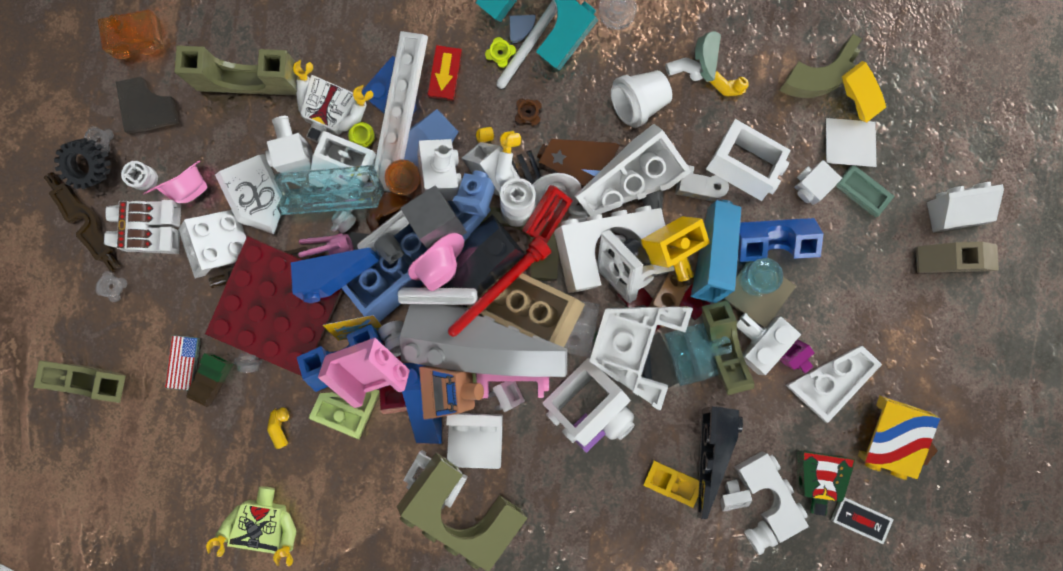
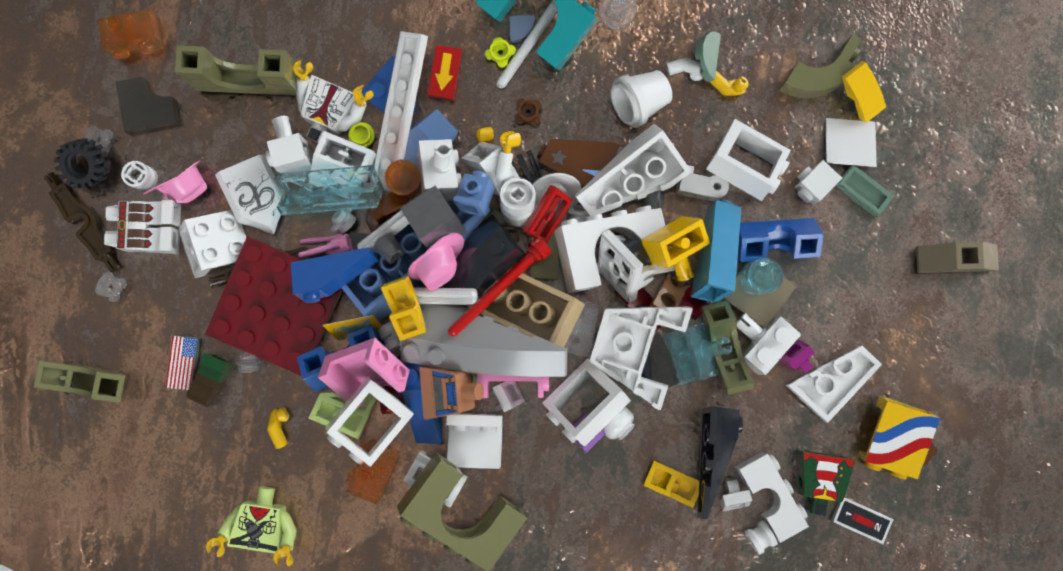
white slope [927,182,1004,233] -> none
none -> white window [325,376,414,467]
none -> clear orange brick [346,439,401,504]
none -> yellow slope [381,276,426,341]

